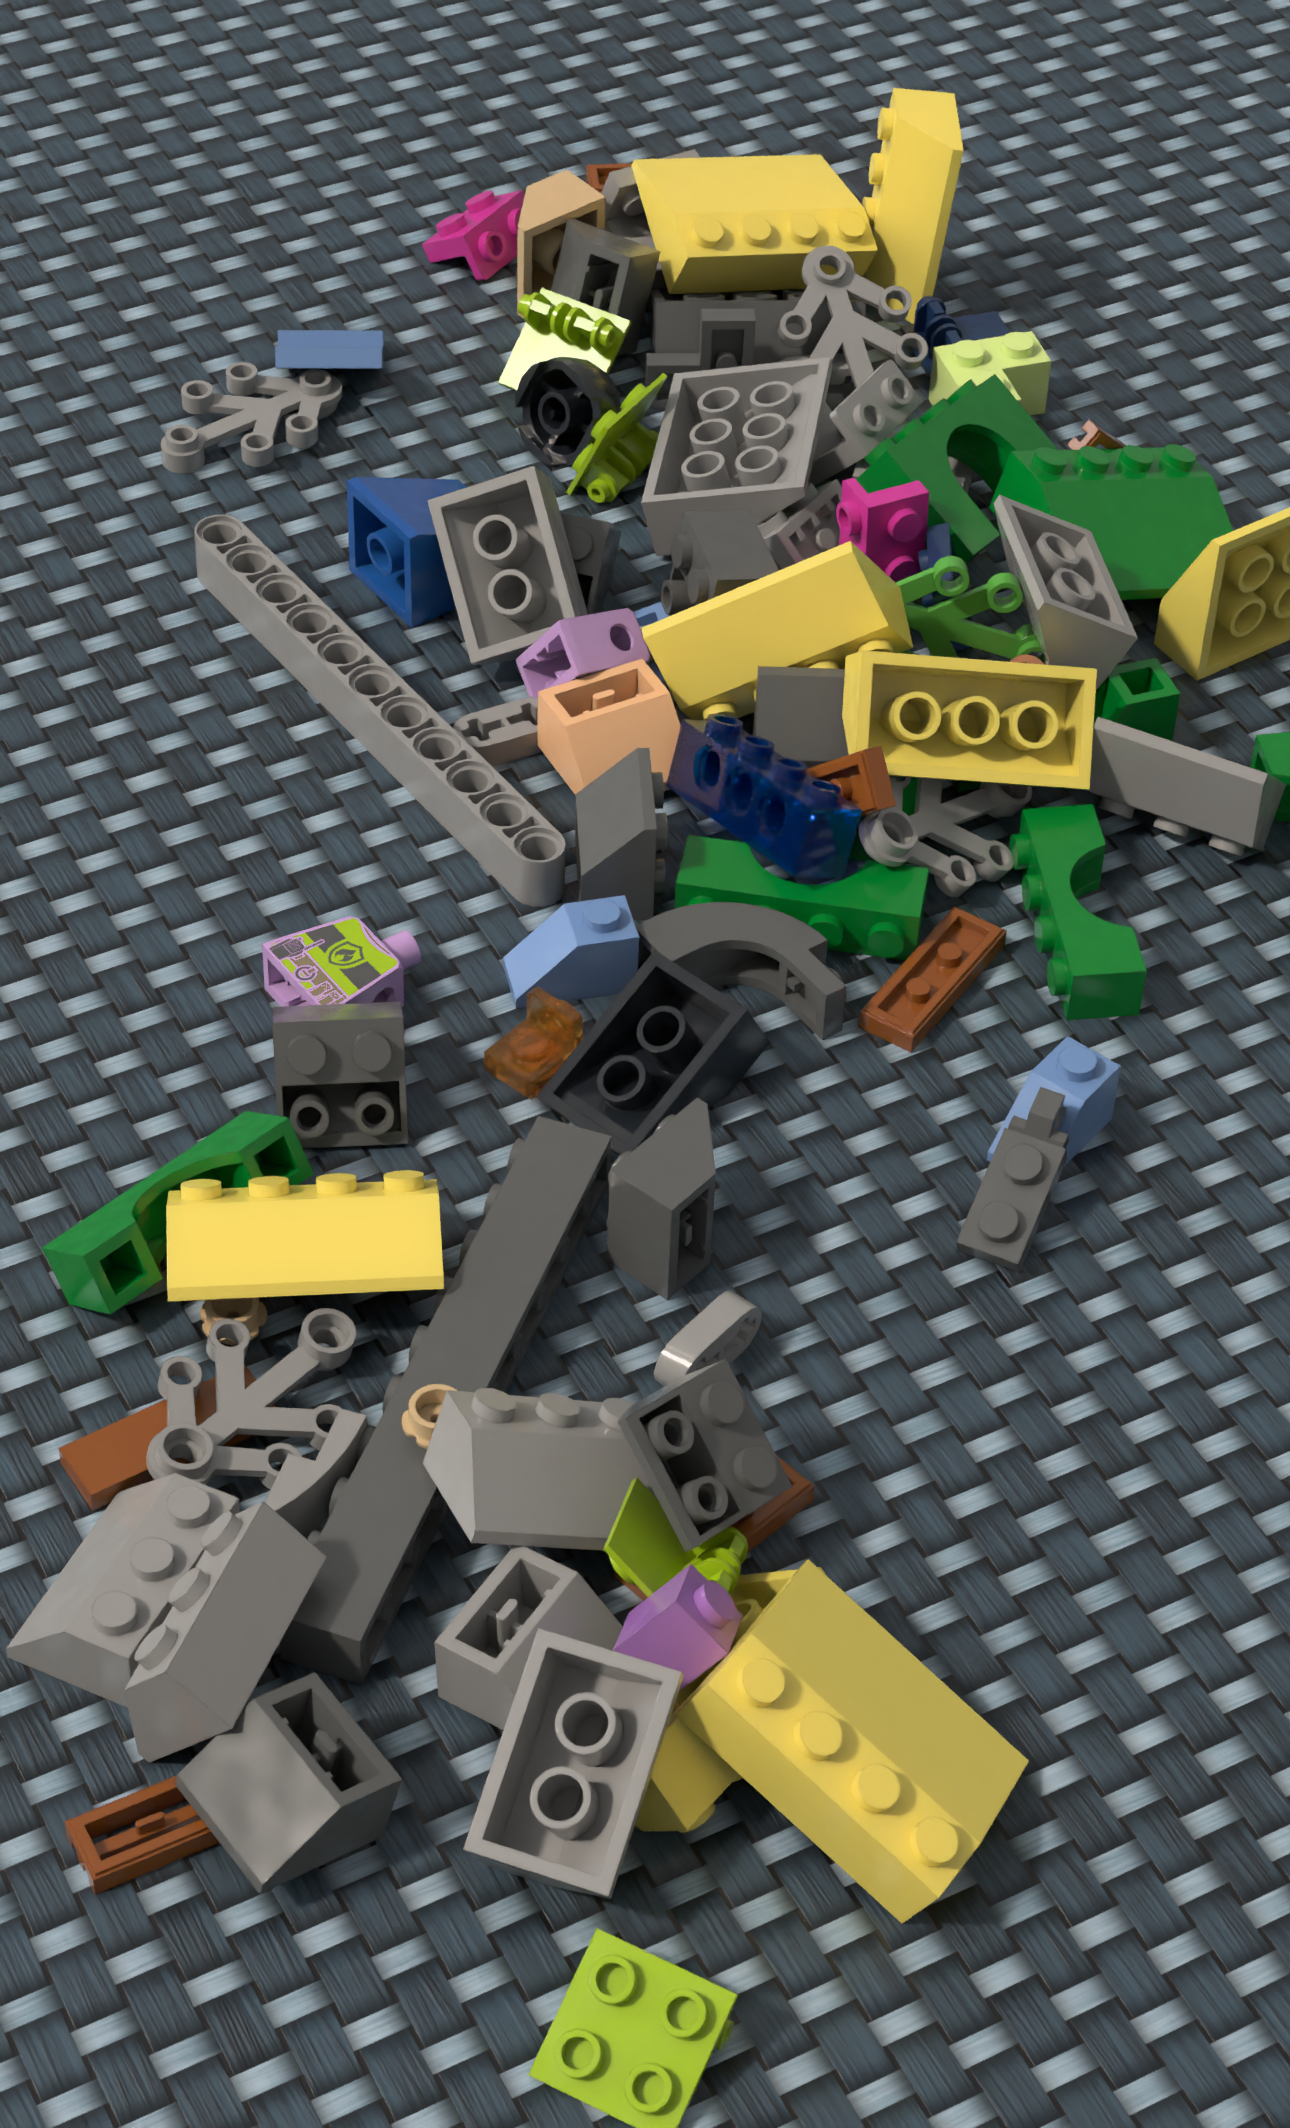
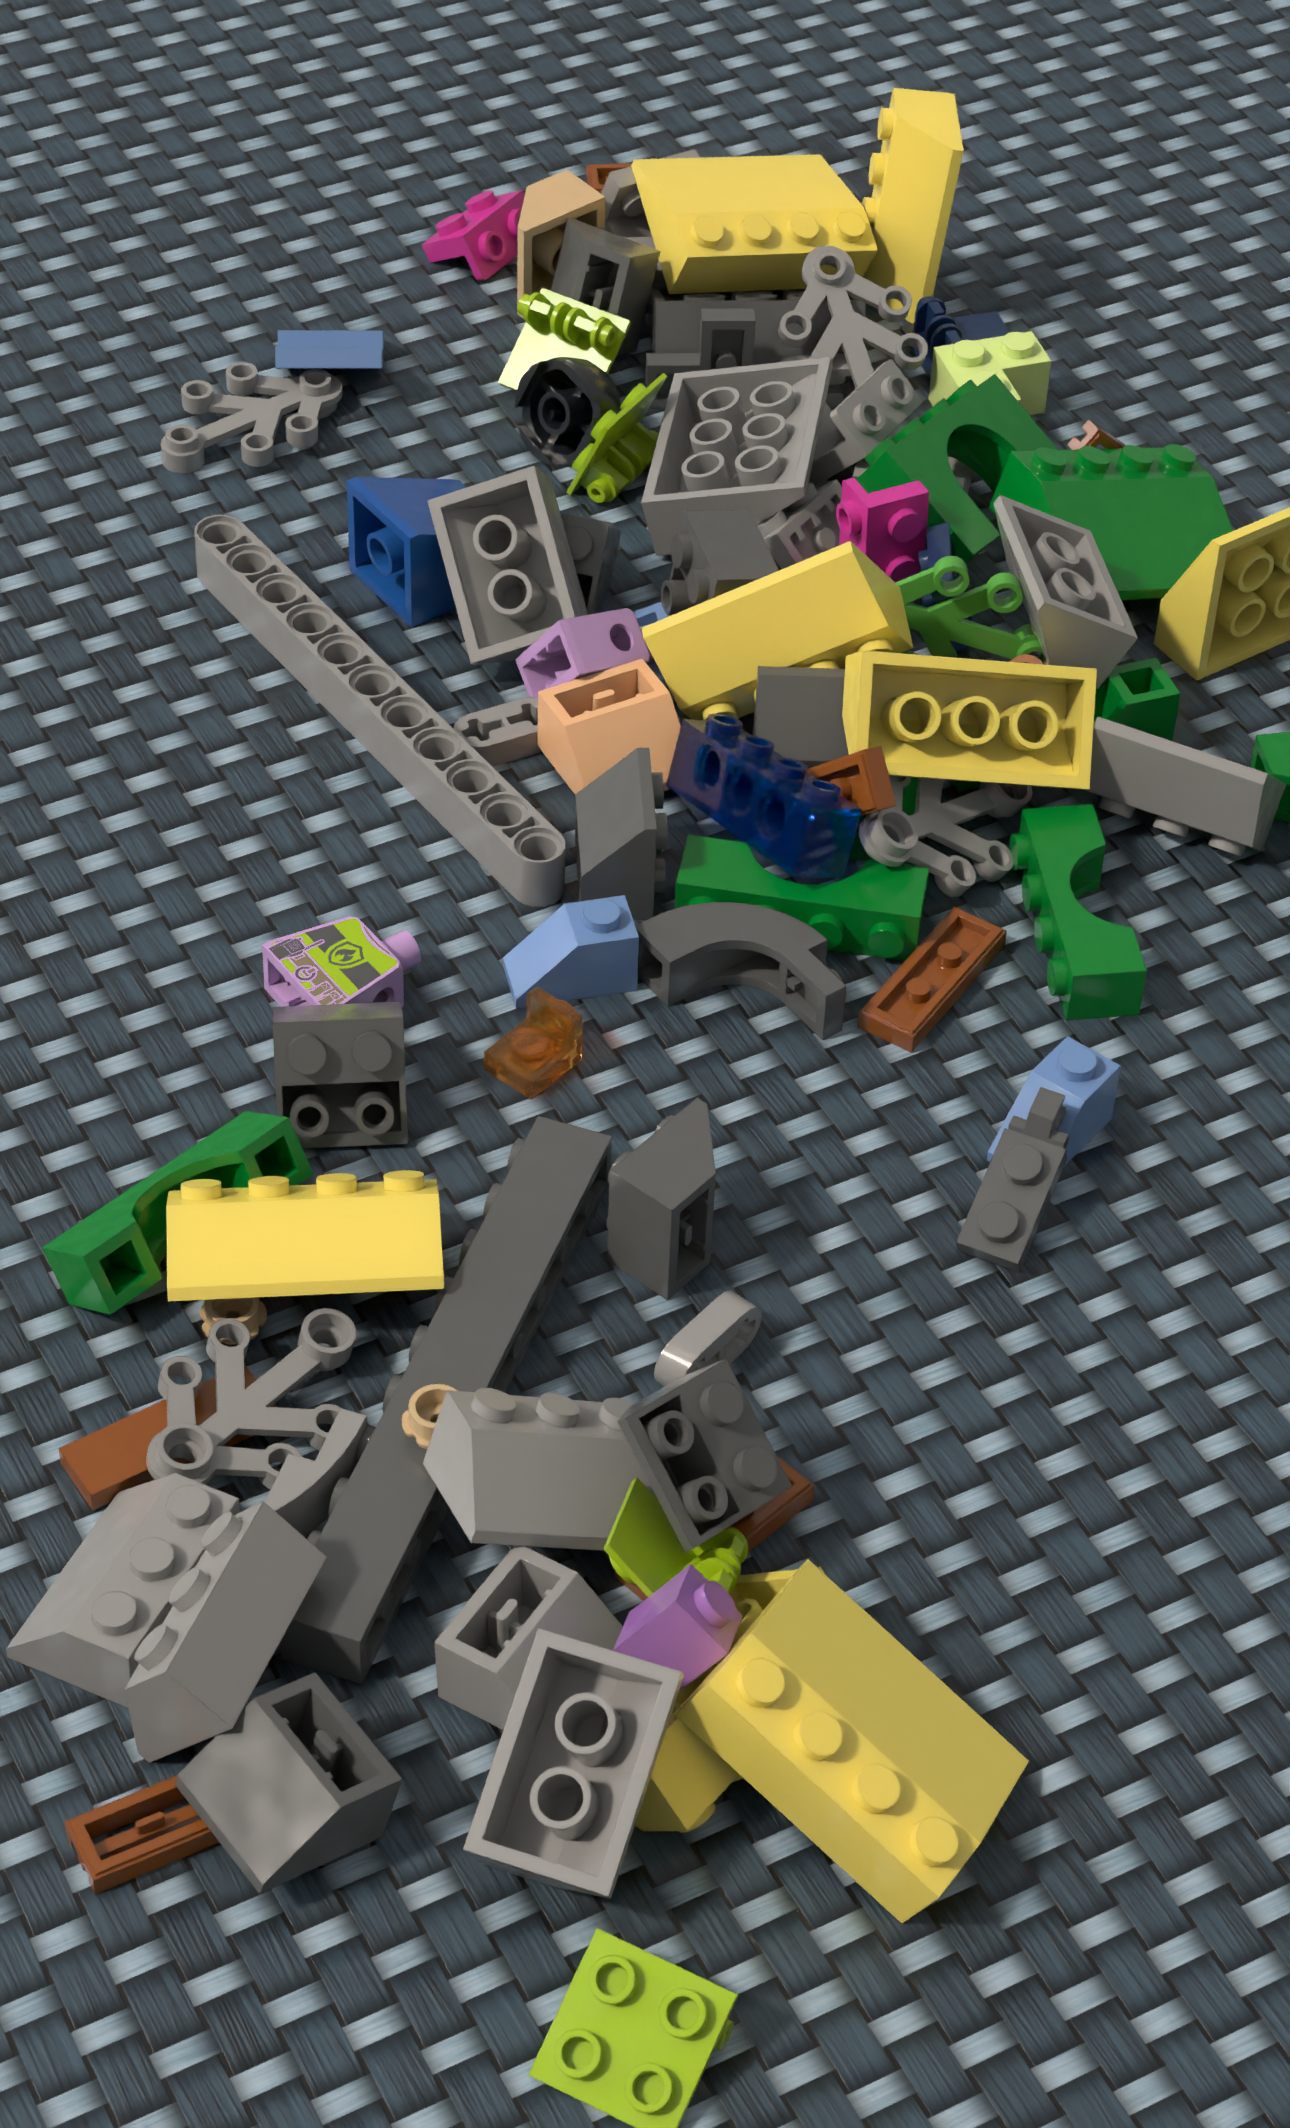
black slope [536,950,770,1156] -> none

